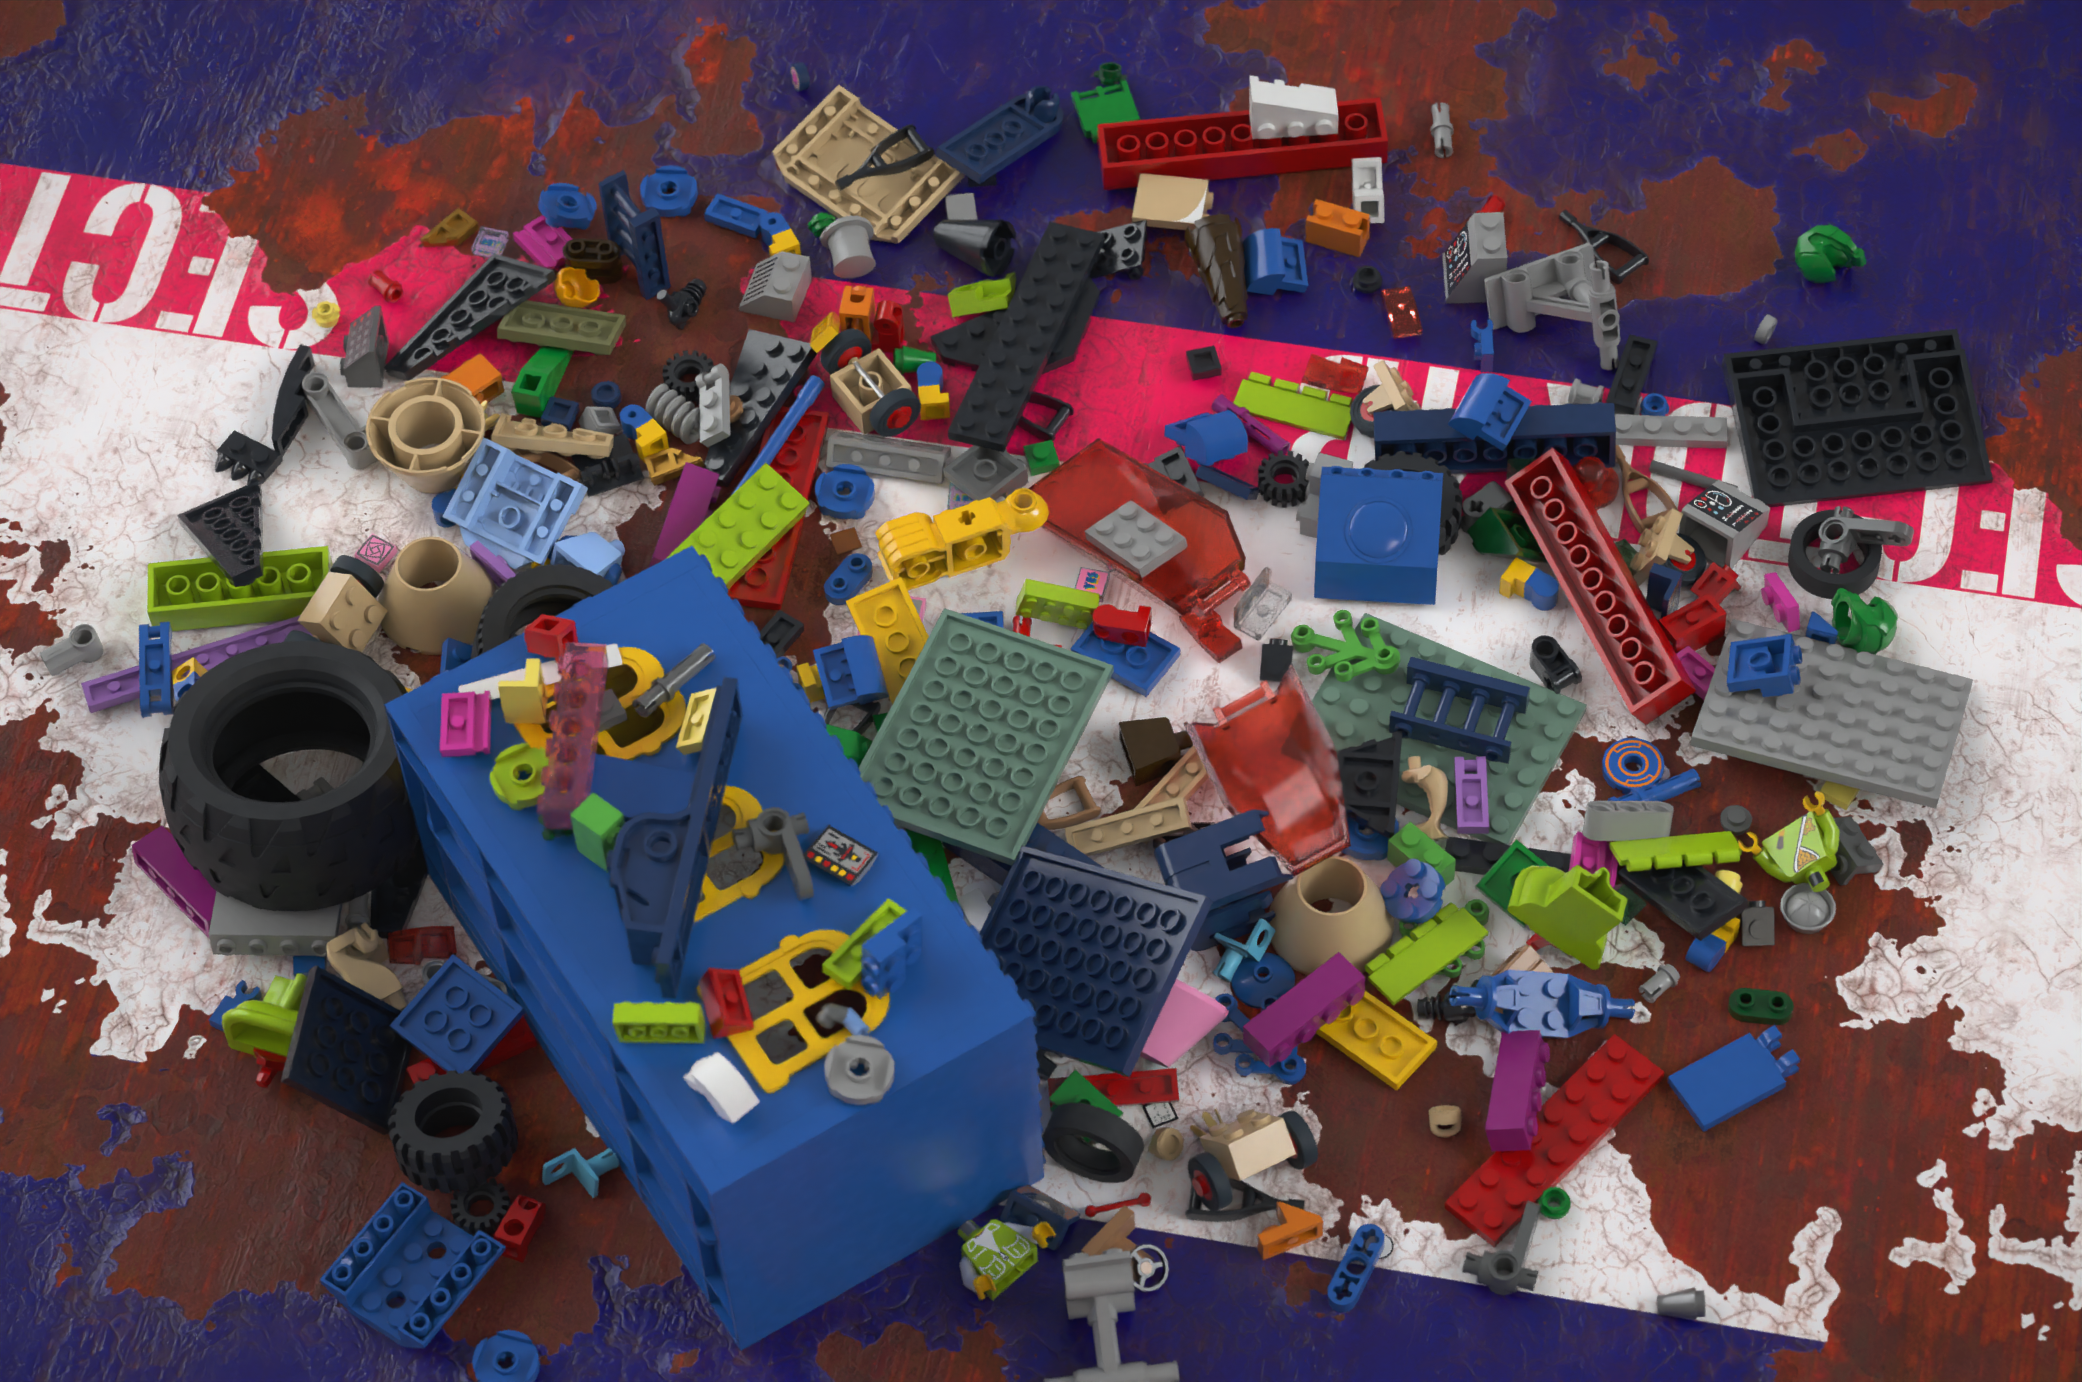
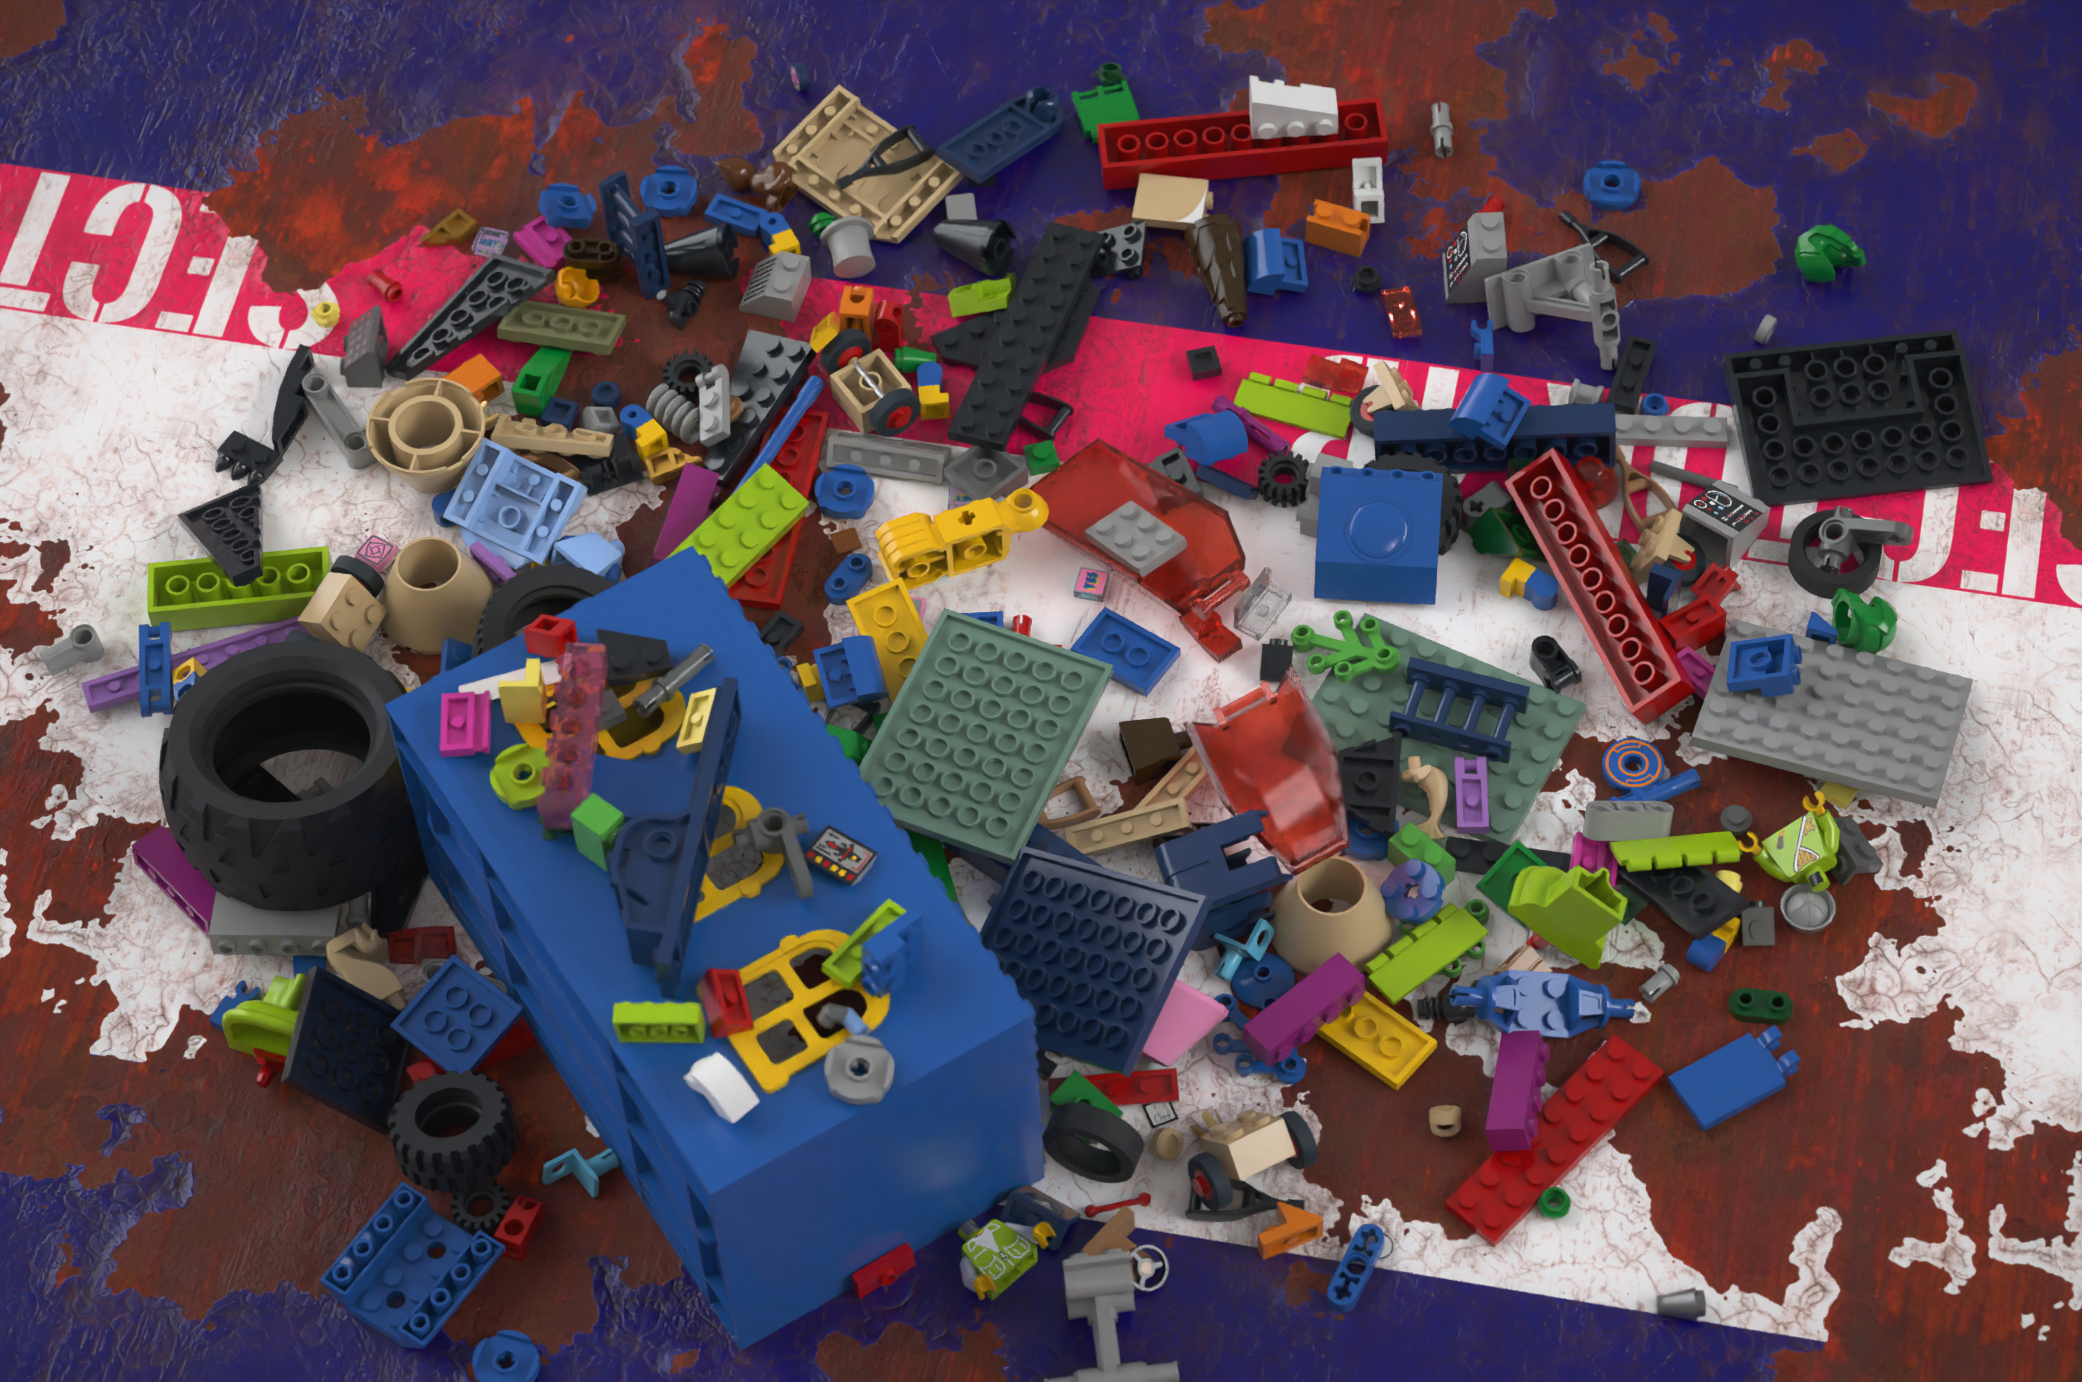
lime piece [1015,579,1100,629] -> none
red leg [1093,604,1152,647] -> none
dark grey piece [1462,1201,1541,1295] -> none
dark pink plate [1761,572,1800,632] -> none
none -> black wing [596,629,673,688]
none -> black cone [664,222,740,280]
none -> reddish brown animal [715,156,799,213]
none -> red plate [851,1242,915,1299]
none -> blue tile [1583,160,1641,211]

